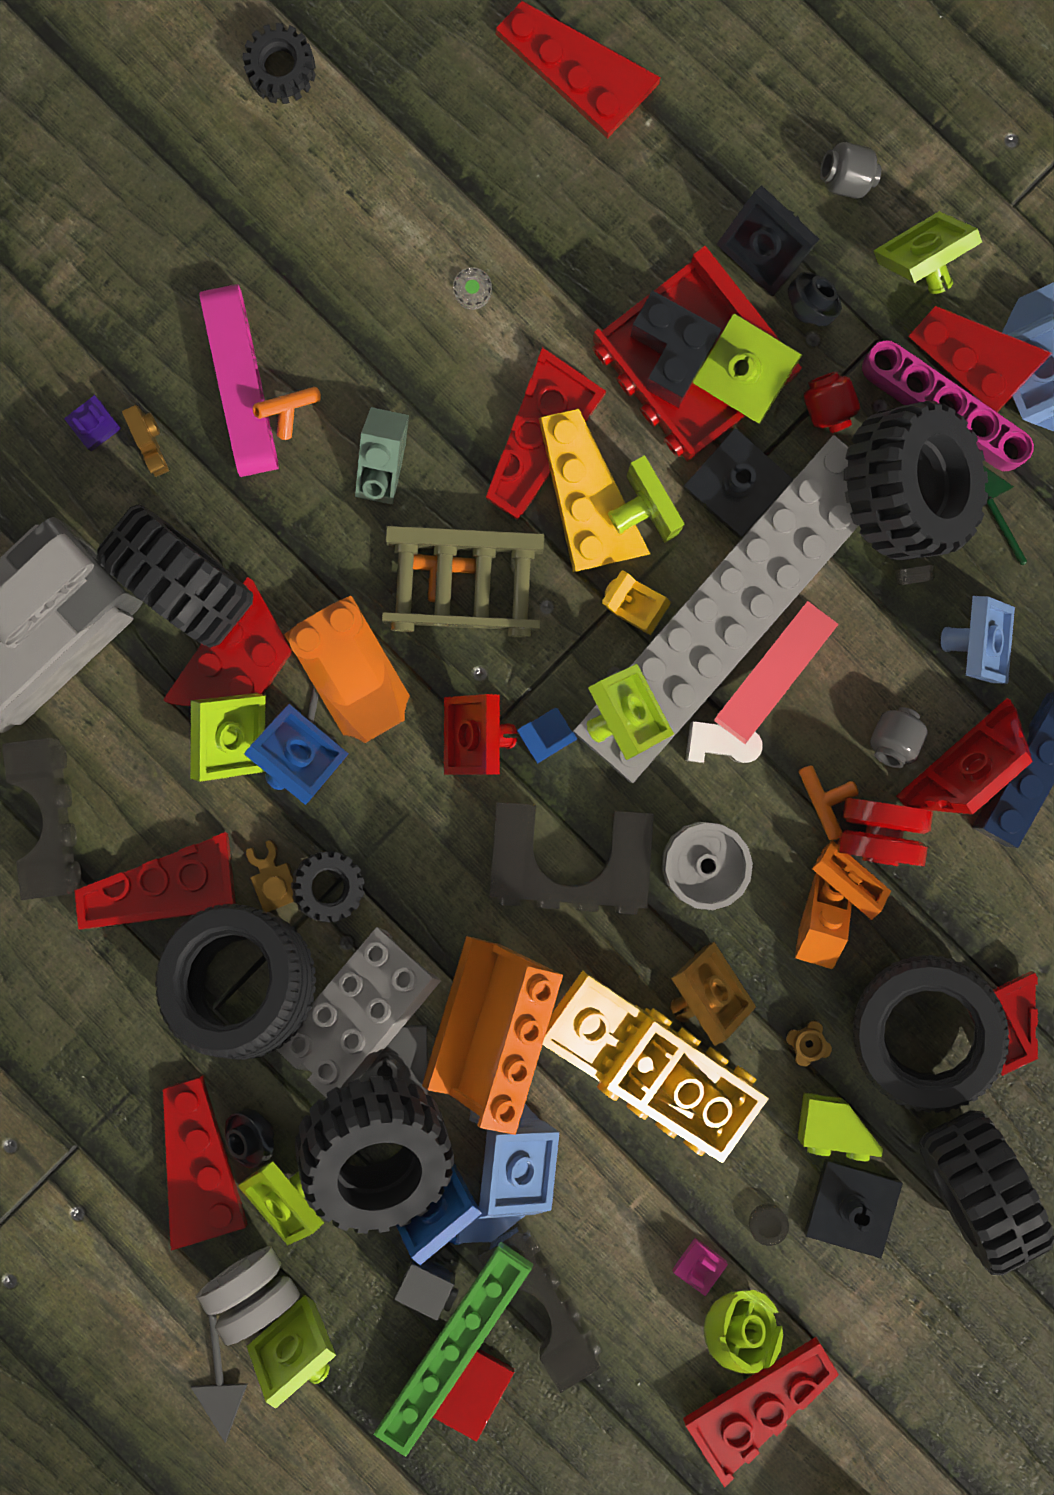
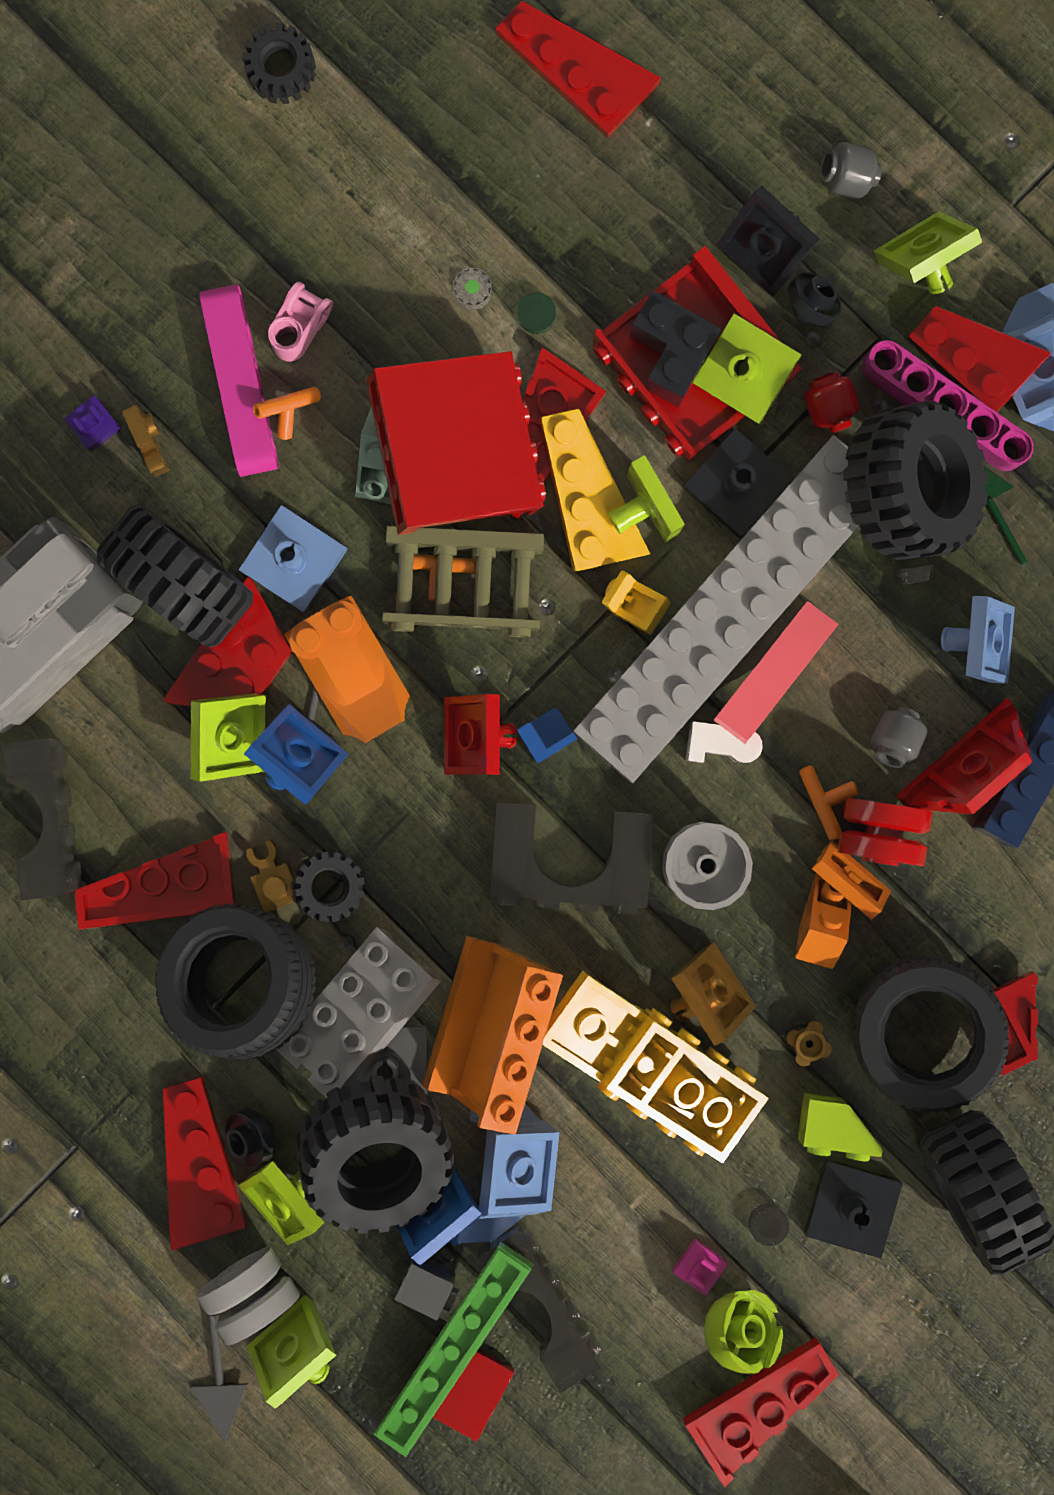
lime tile [587,664,674,760] -> none
none -> medium blue tile [239,505,348,614]
none -> bright pink piece [268,281,333,362]
none -> red panel [366,351,546,535]
none -> clear green tile [518,292,556,334]

